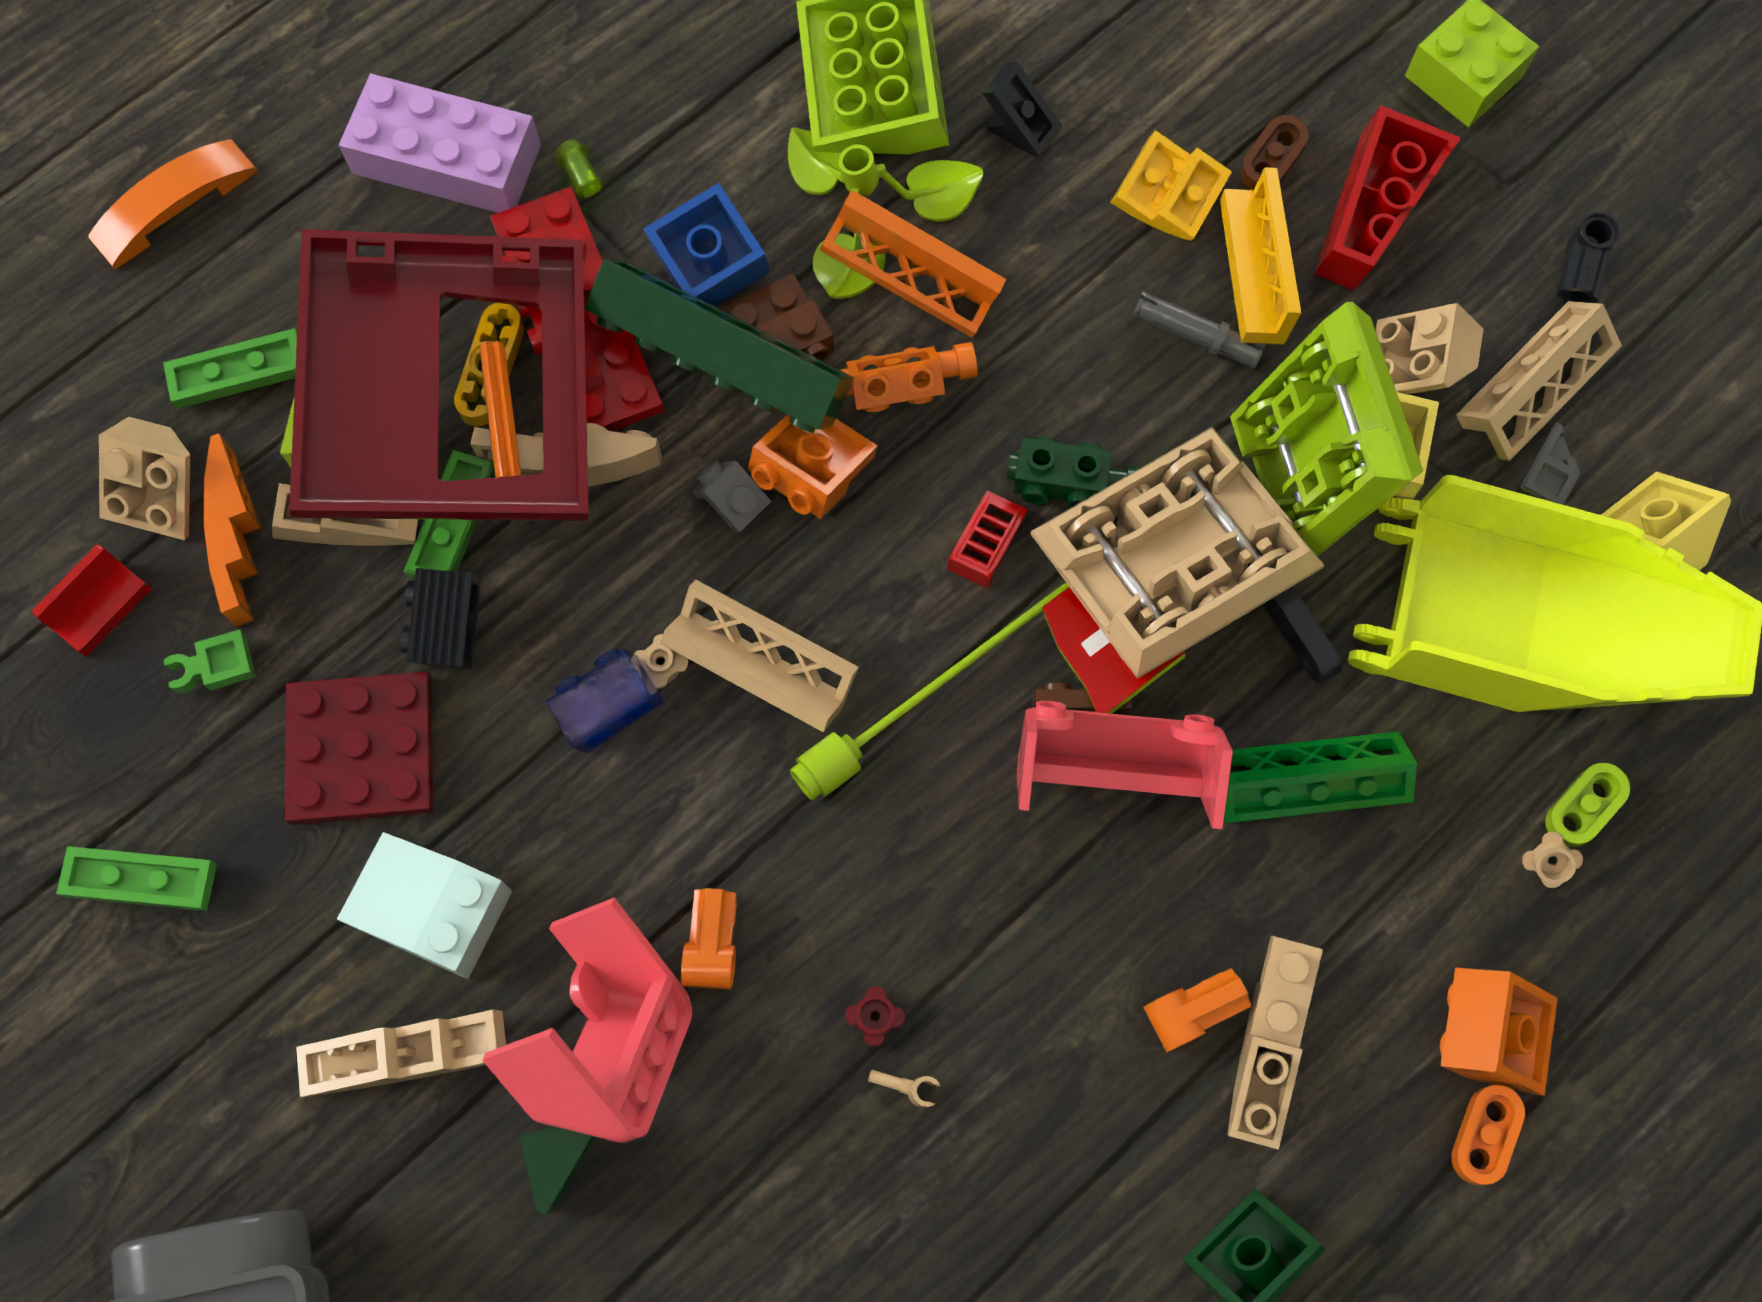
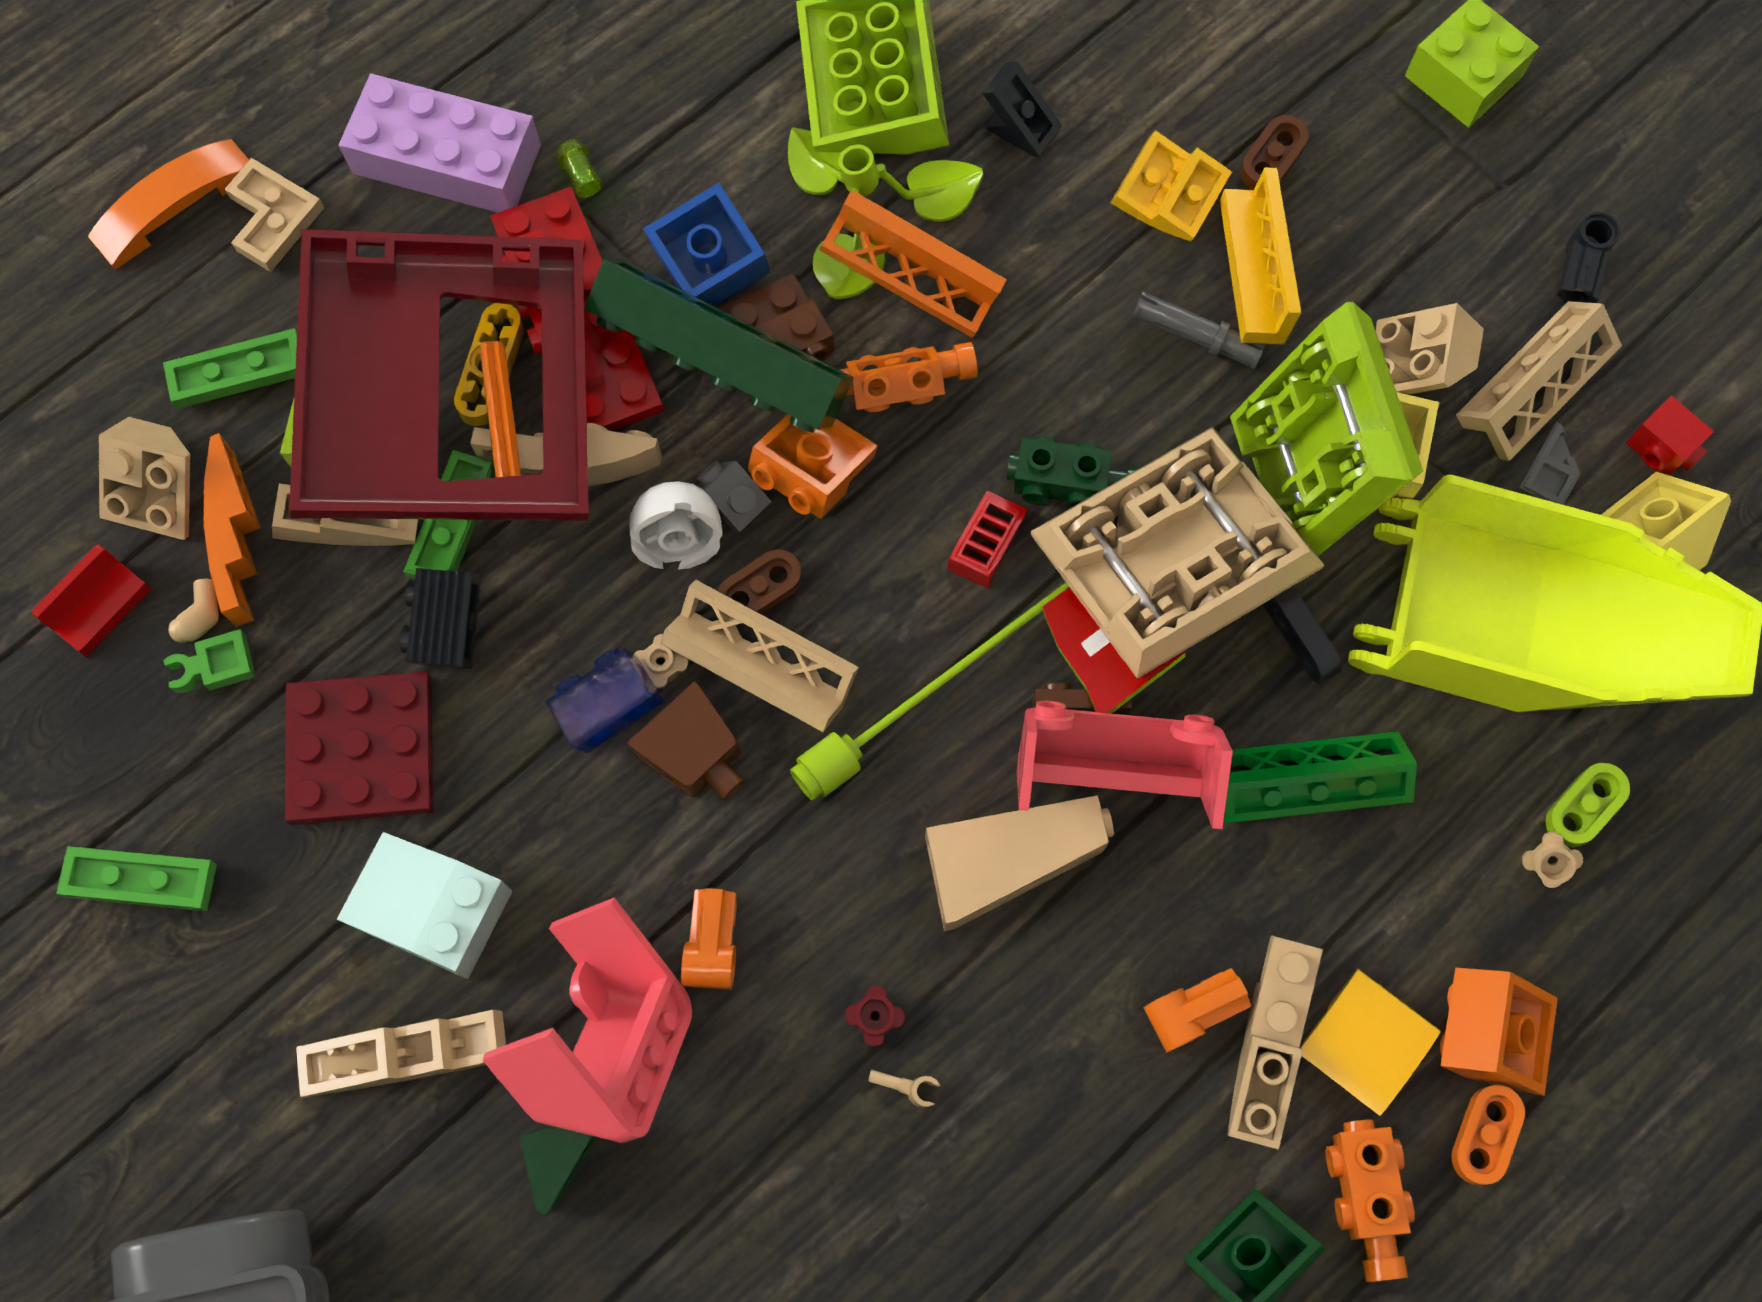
red wedge [1314,105,1461,290] -> none
none -> tan arm [168,579,219,643]
none -> tan plate [224,158,324,272]
none -> reddish brown torso [627,681,745,801]
none -> white cylinder [629,481,723,570]
none -> reddish brown plate [717,549,802,624]
none -> tan slope [925,795,1114,931]
none -> yellow slope [1300,968,1441,1116]
none -> orange brick [1325,1120,1415,1282]
none -> red brick [1625,395,1714,476]

